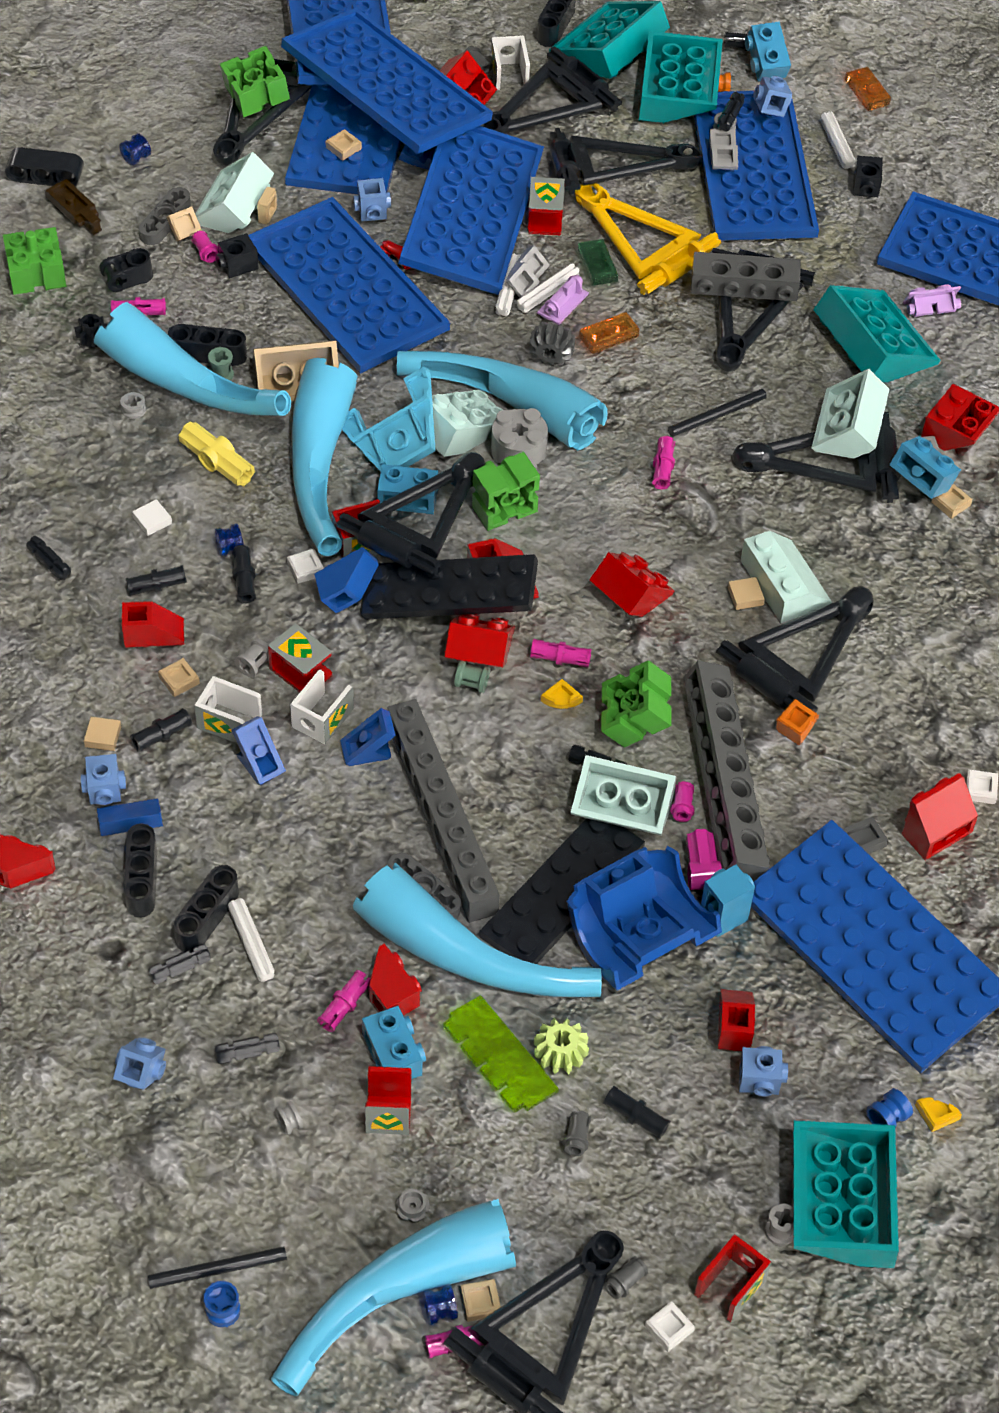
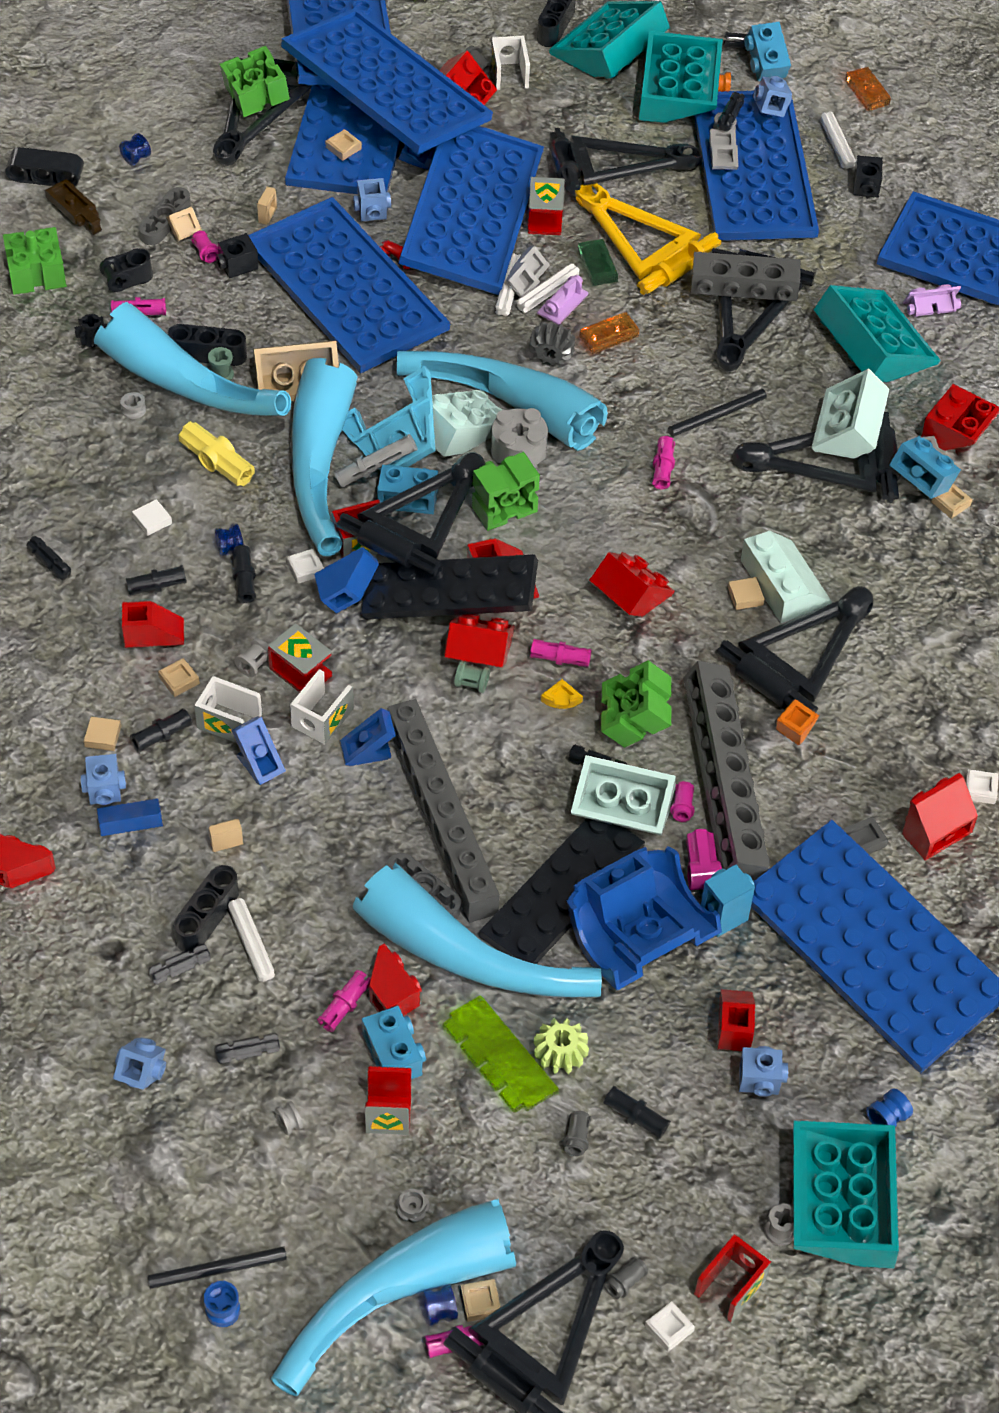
black beam [124,823,158,918] -> none
light aqua slope [195,152,274,233] -> none
black piece [483,46,622,134] -> none
yellow tile [915,1097,962,1132] -> none
none -> tan tile [208,819,243,852]
none -> light grey pin [334,434,418,488]

